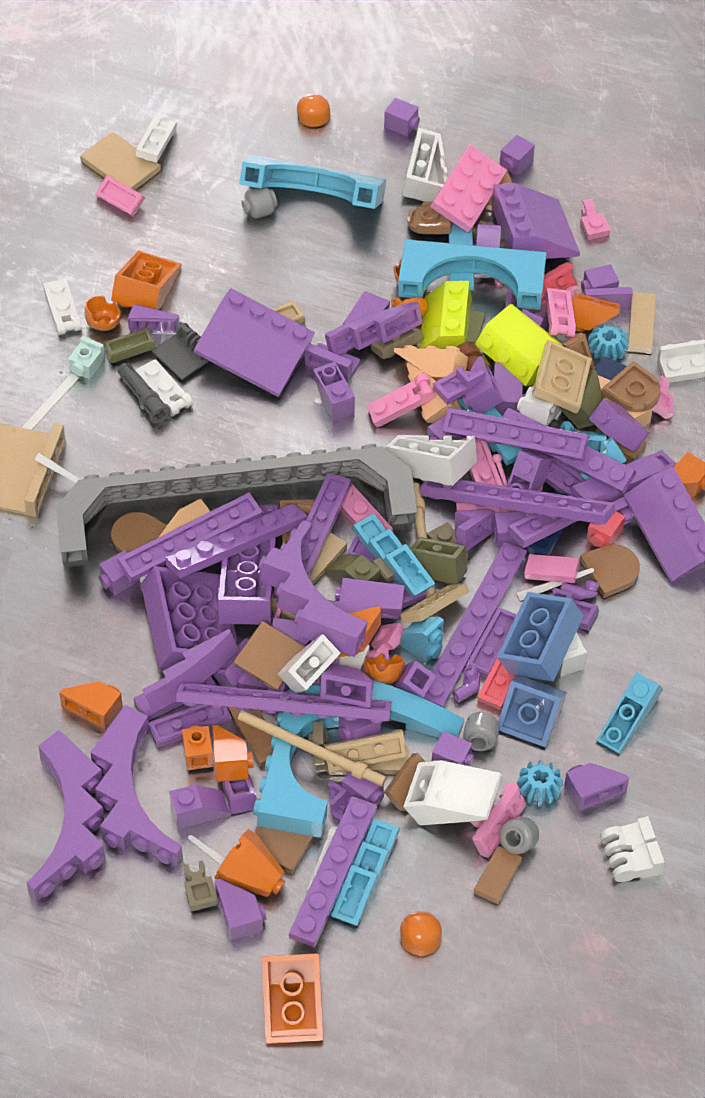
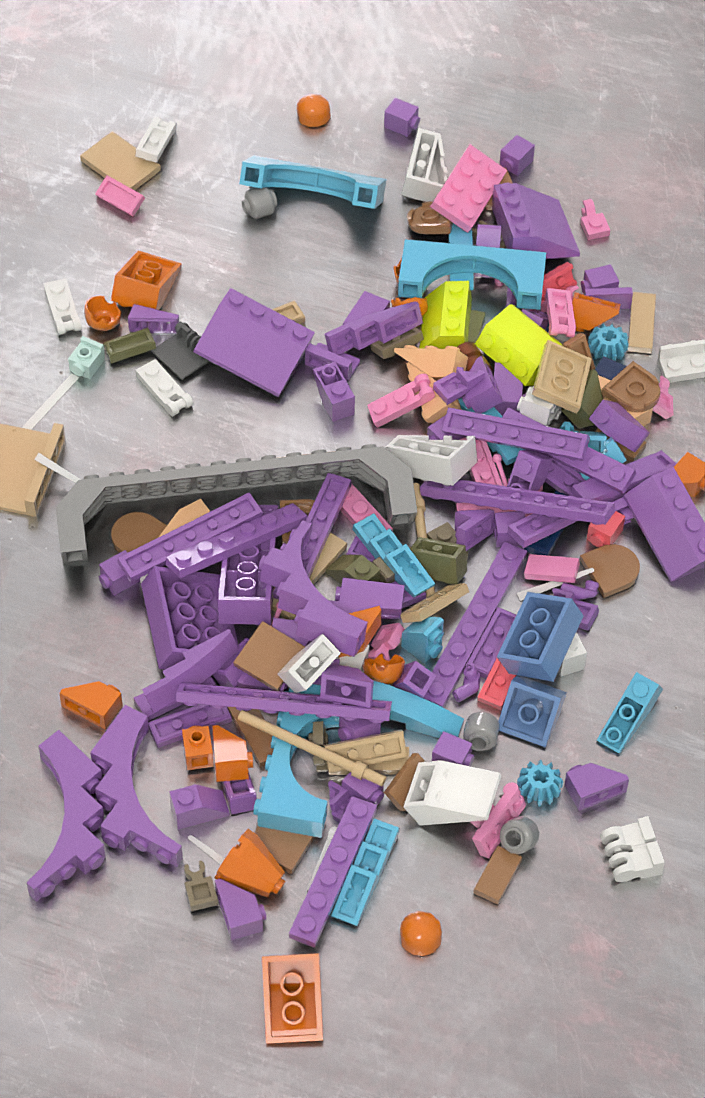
dark grey pin [117,363,170,424] -> none

